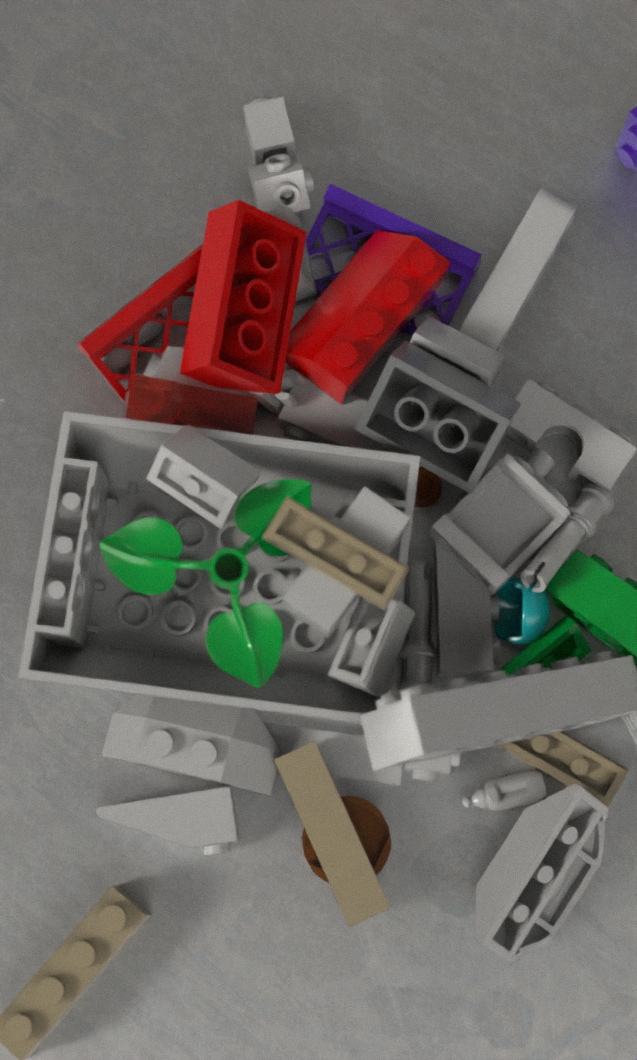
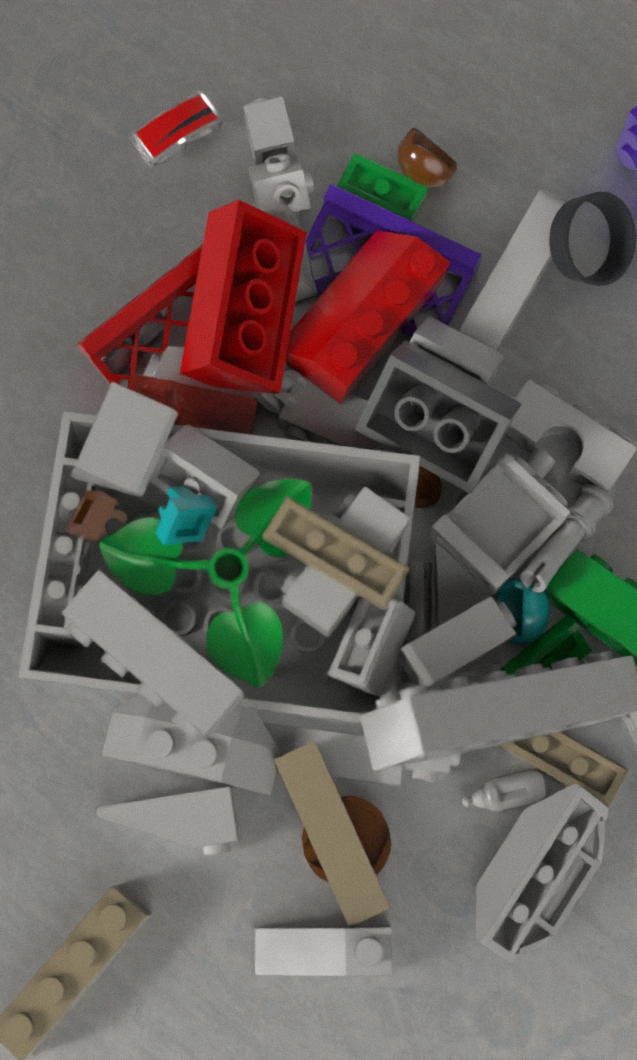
none -> light grey brick [61,570,245,738]
none -> reddish brown tile [66,490,128,542]
none -> light grey slope [71,382,178,497]
none -> slope [129,90,224,169]
none -> teal tile [155,486,217,545]
none -> light grey slope [255,926,392,976]
none -> green plate [337,153,428,222]
none -> reddish brown hair [397,127,457,188]
none -> light grey slope [398,596,516,689]
none -> black tyre [549,192,636,286]

